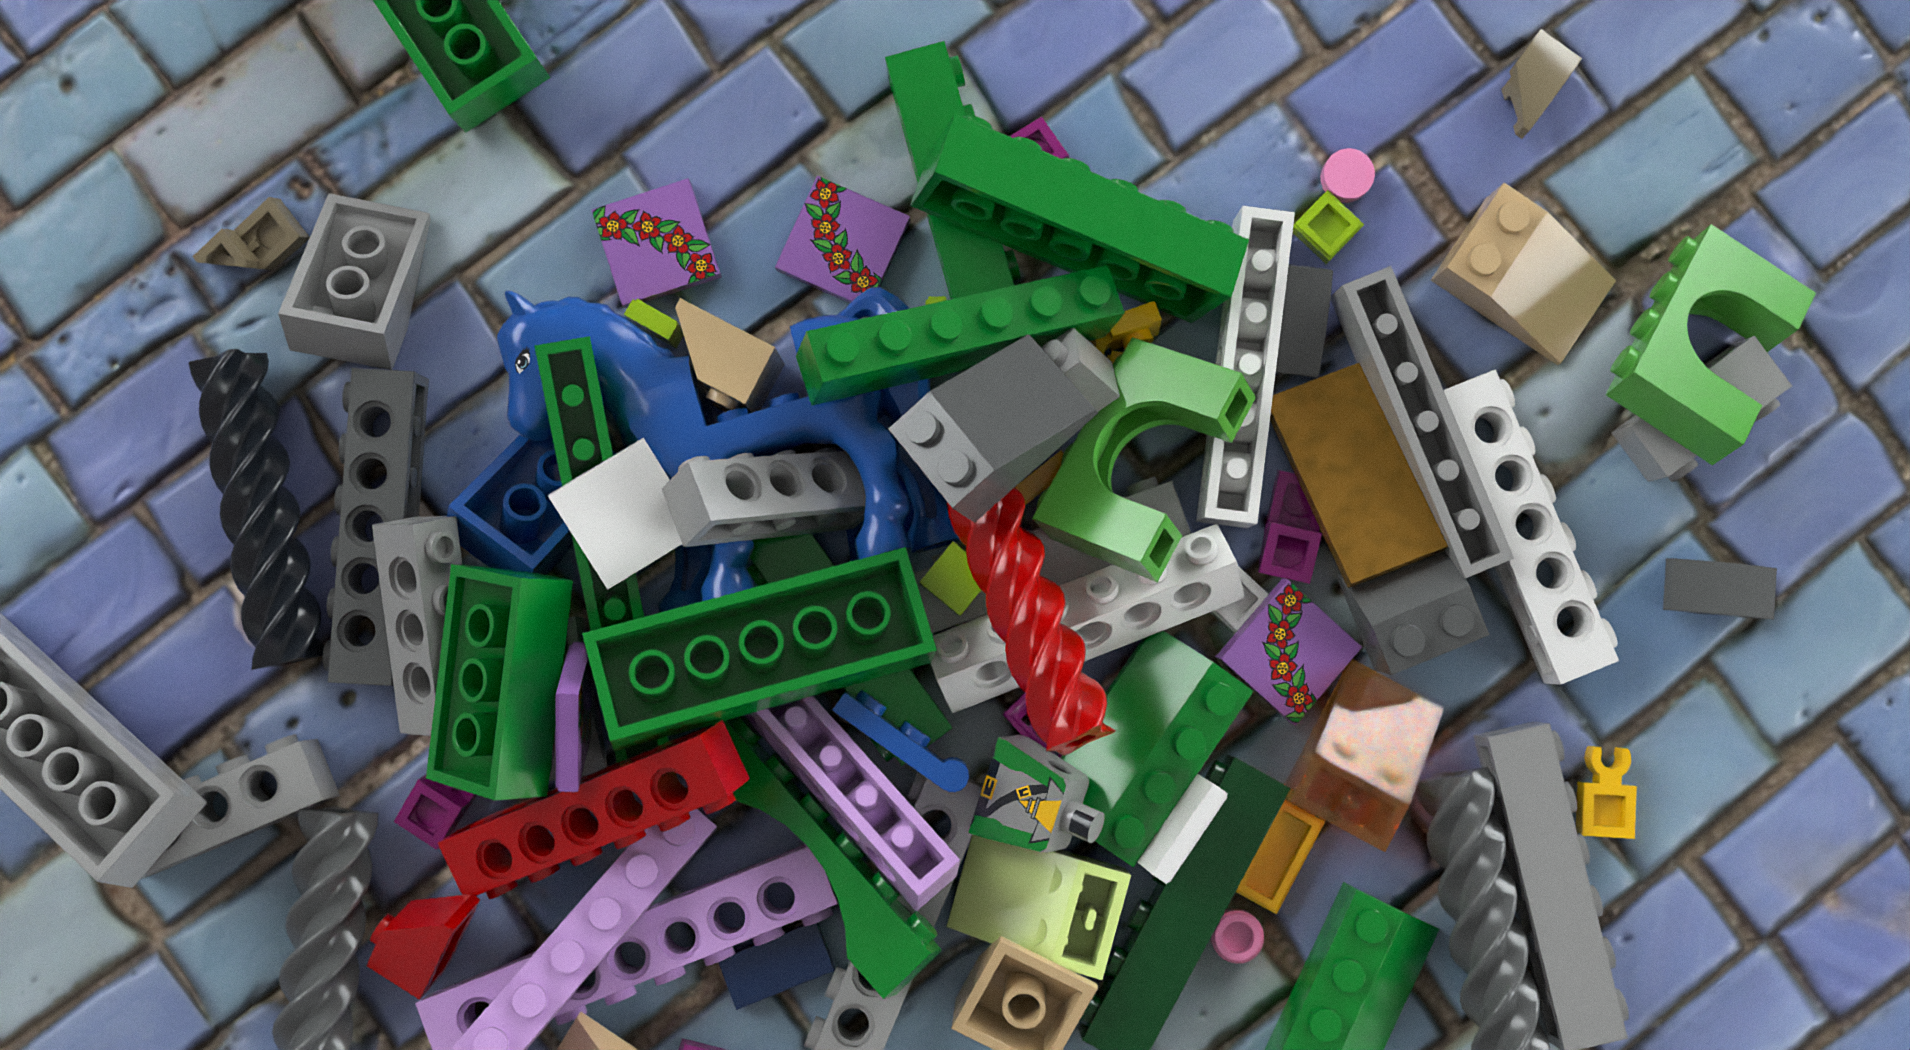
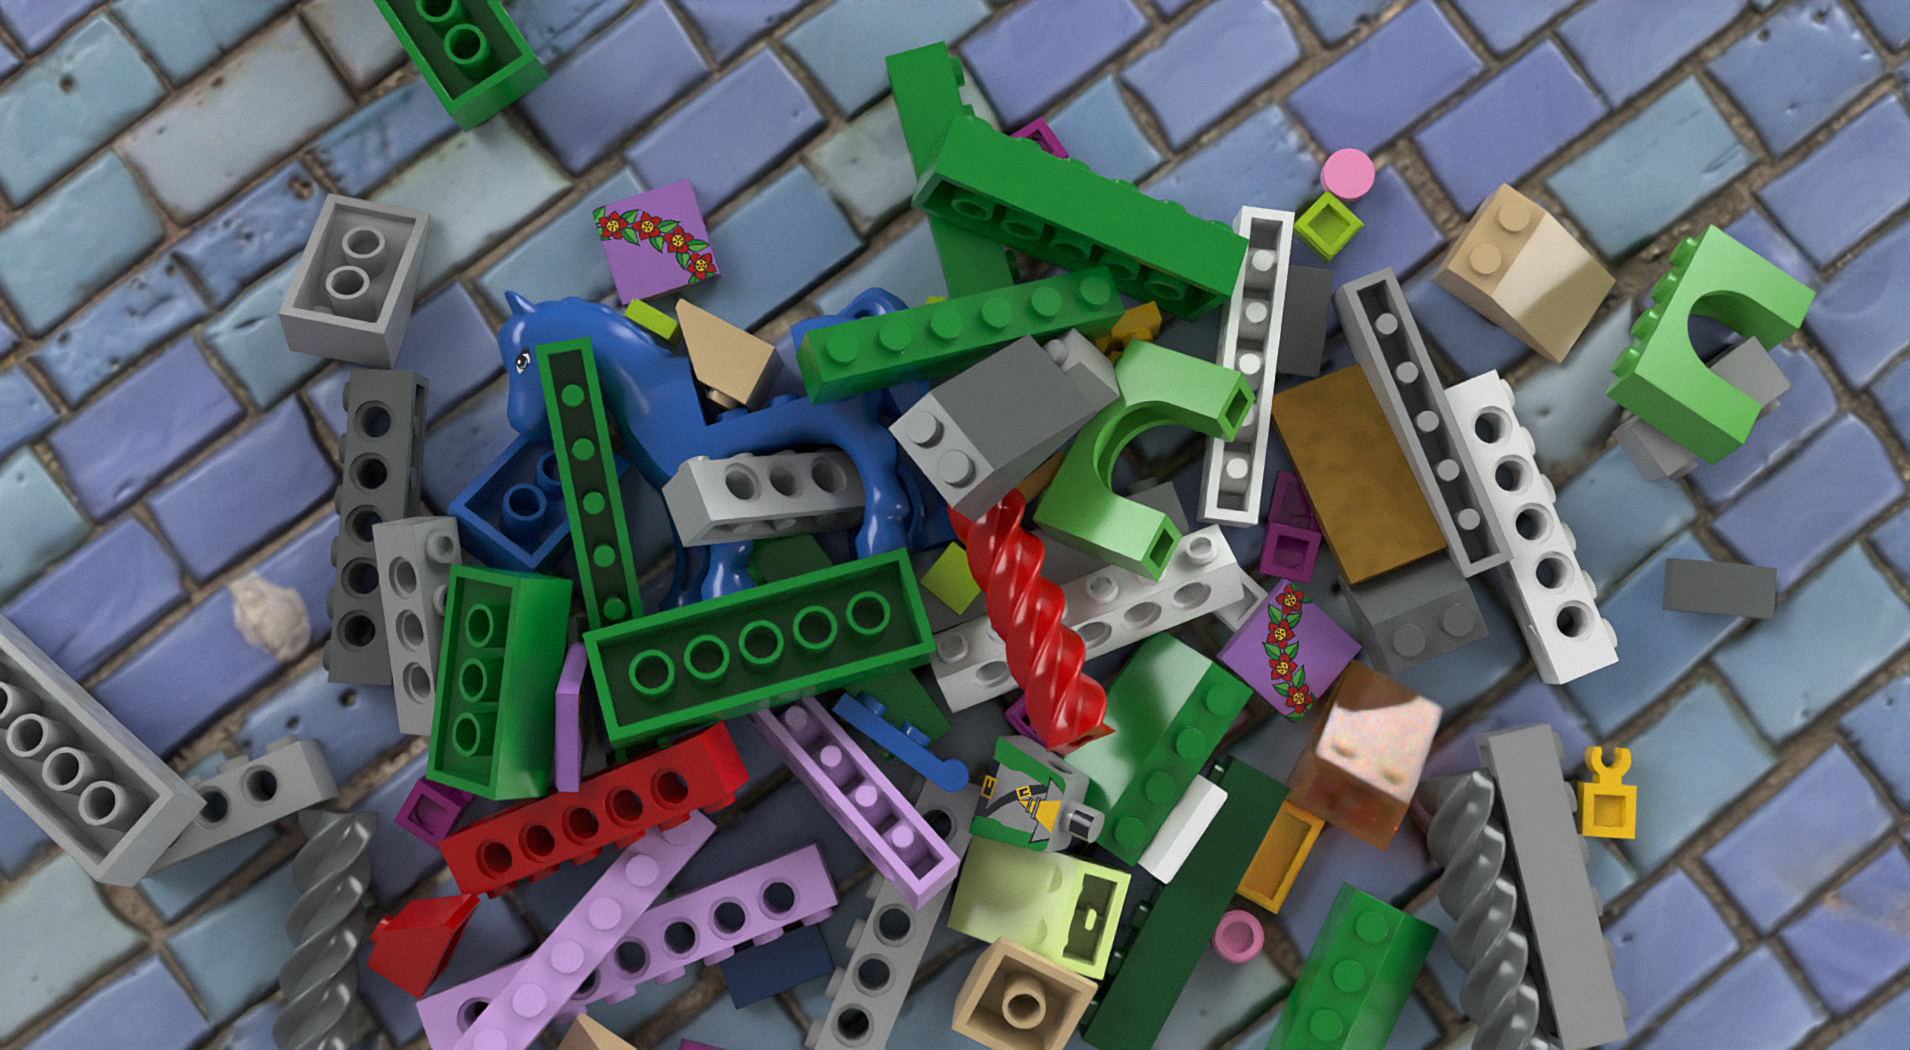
black piece [188,349,324,670] -> none
dark tan slope [192,197,310,270] -> none
white tile [548,438,682,589] -> none
green arch [704,715,942,999] -> none
medium lavender tile [775,175,911,303] -> none
dark tan slope [1501,29,1582,139] -> none

